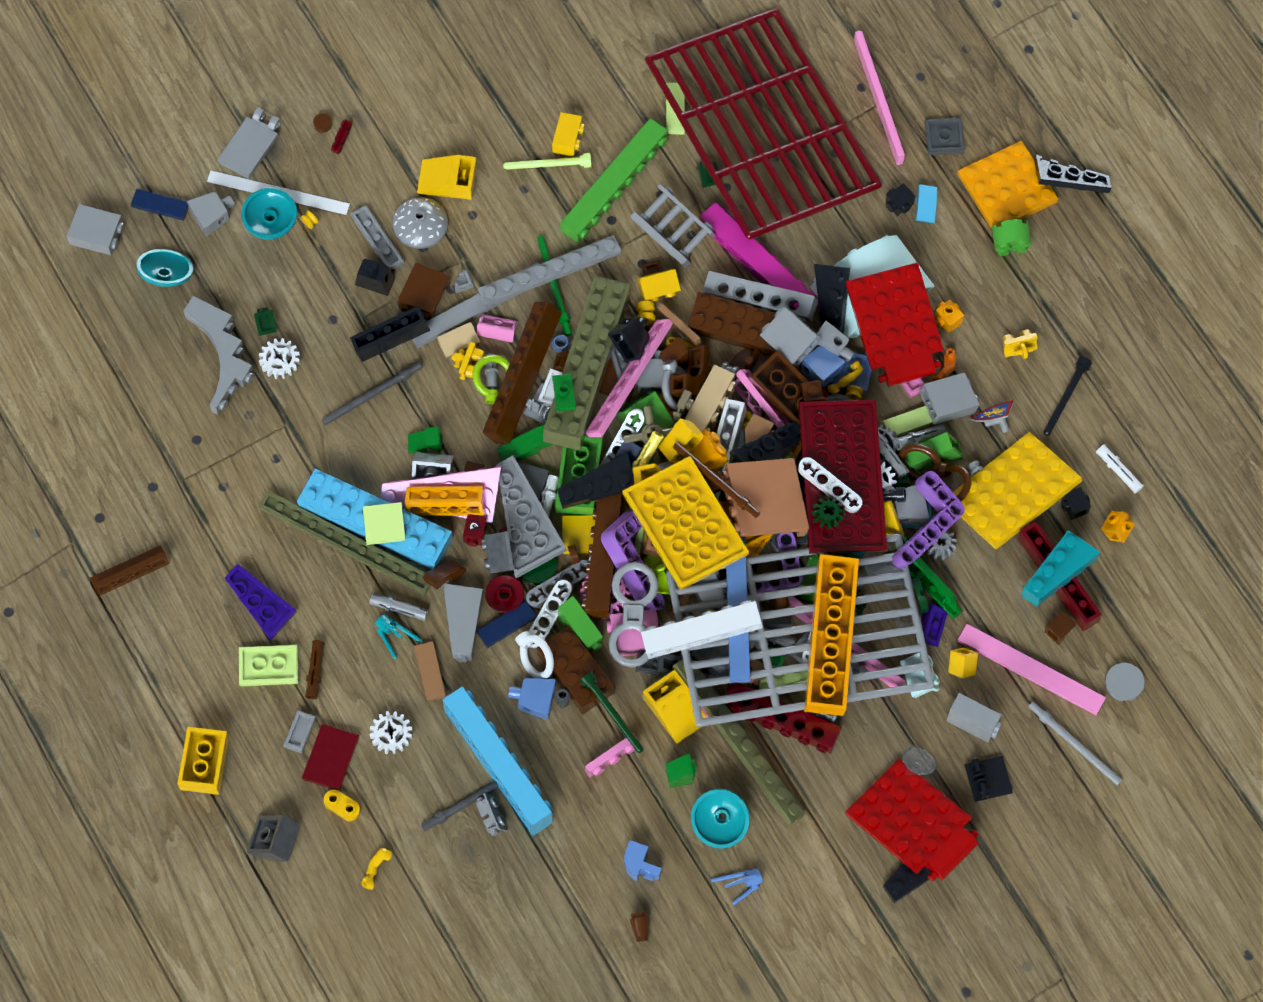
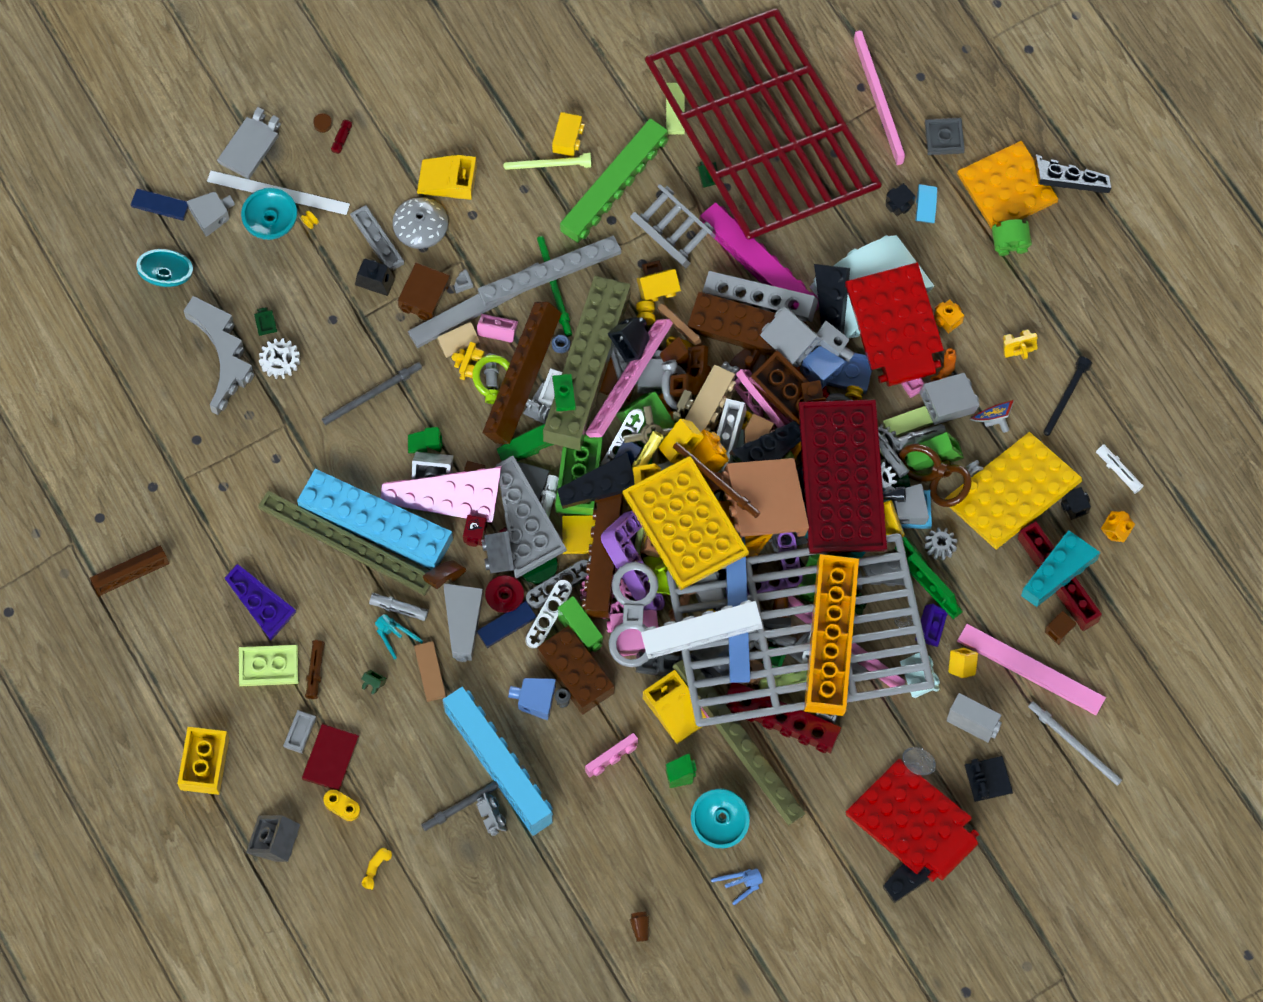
light grey brick [66,204,125,255] -> none
black brick [350,306,430,362] -> none
yellowish green tile [363,502,406,545] -> none
white gear [370,711,412,754] -> none
light orange fence [405,486,485,516] -> none
white piece [515,631,554,679] -> none
reddish brown tile [553,350,569,372] -> none
reddish brown tile [567,544,580,565] -> none
dark green piece [579,672,644,753] -> none
medium blue brick [624,840,662,881] -> none
white beam [798,457,862,513] -> none
dark green gear [811,496,845,530] -> none
yellow arm [827,361,863,394] -> none
medium lavender beam [892,471,965,569] -> none
dark green tile [911,575,929,614] -> none
light grey tile [1105,663,1145,701] -> none
none -> dark green tile [361,670,387,694]

